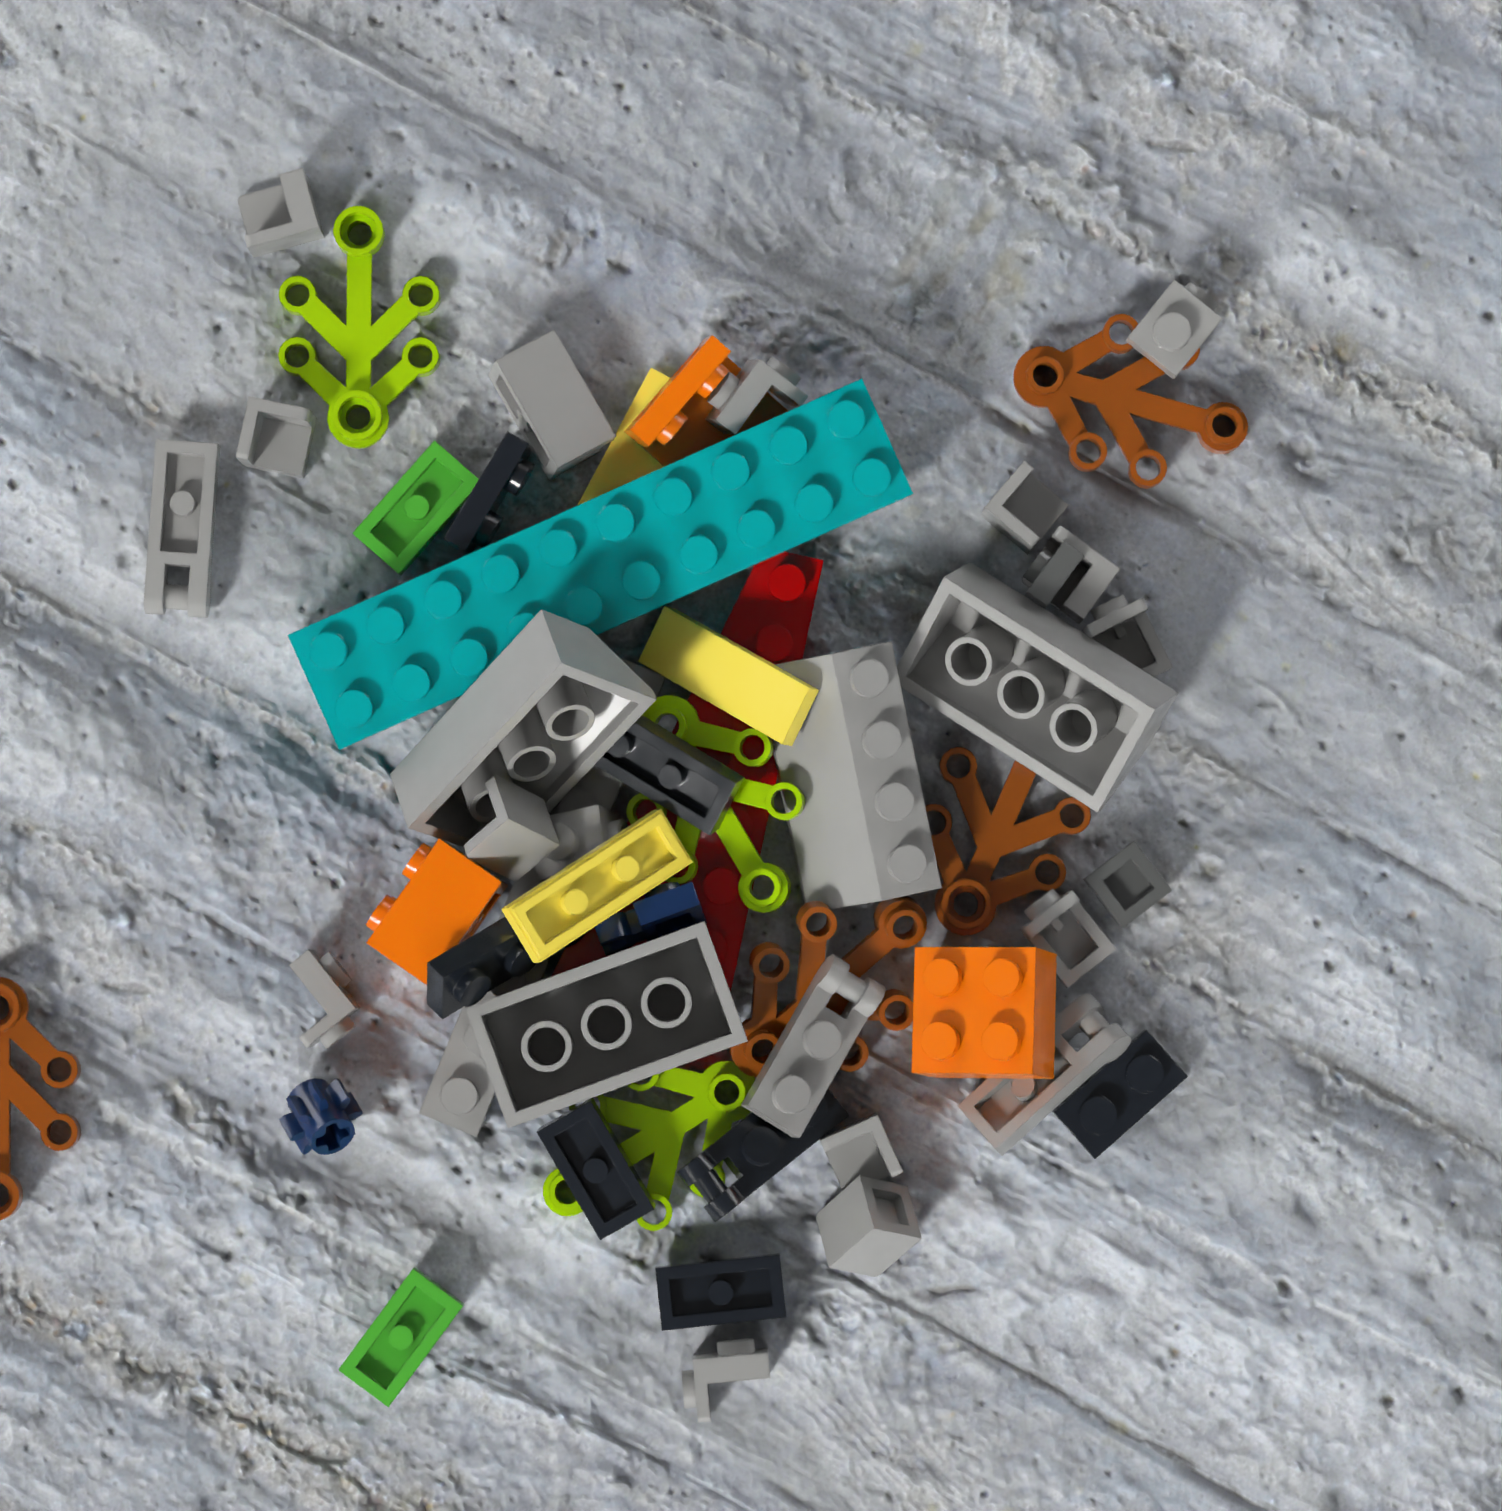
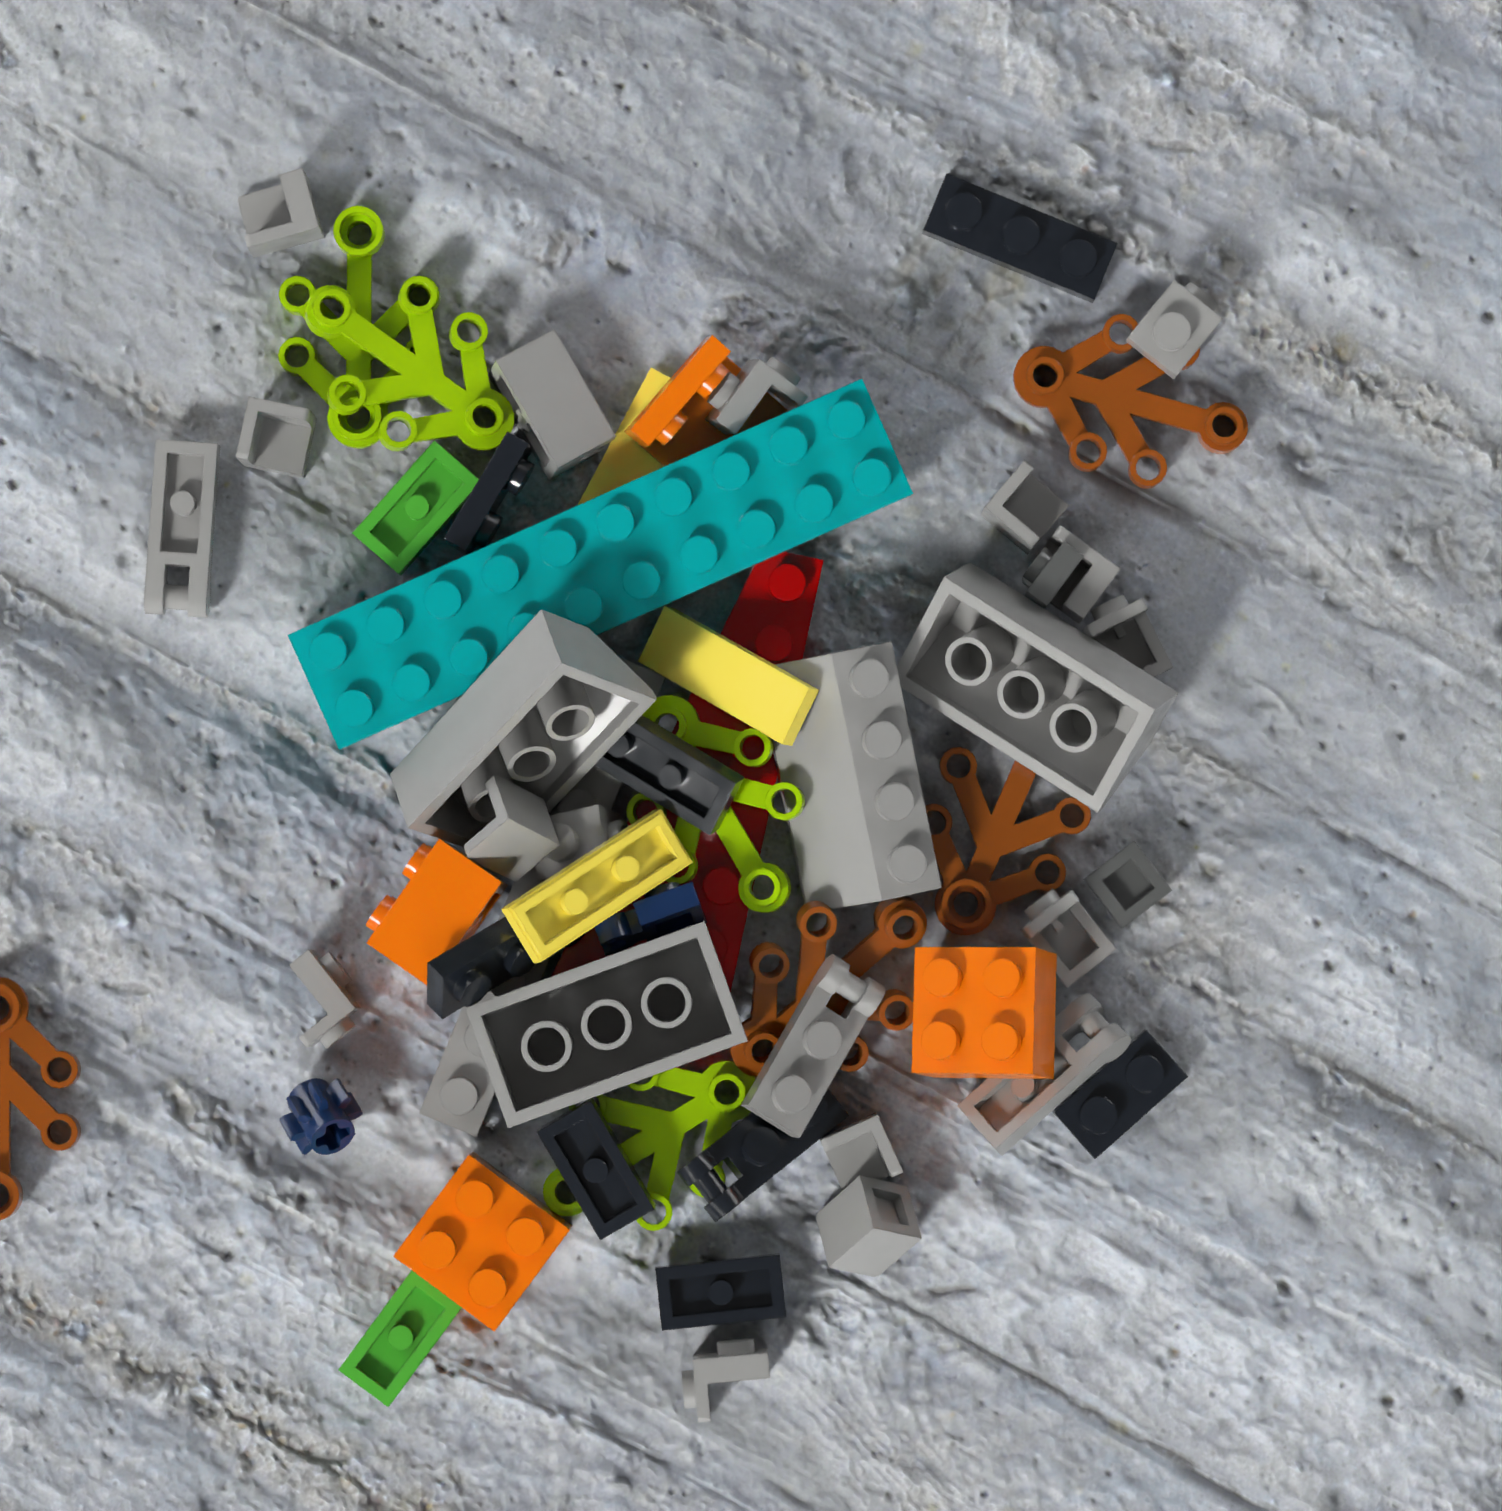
none -> lime plant [304,276,514,451]
none -> orange brick [393,1152,573,1332]
none -> black plate [922,173,1118,303]

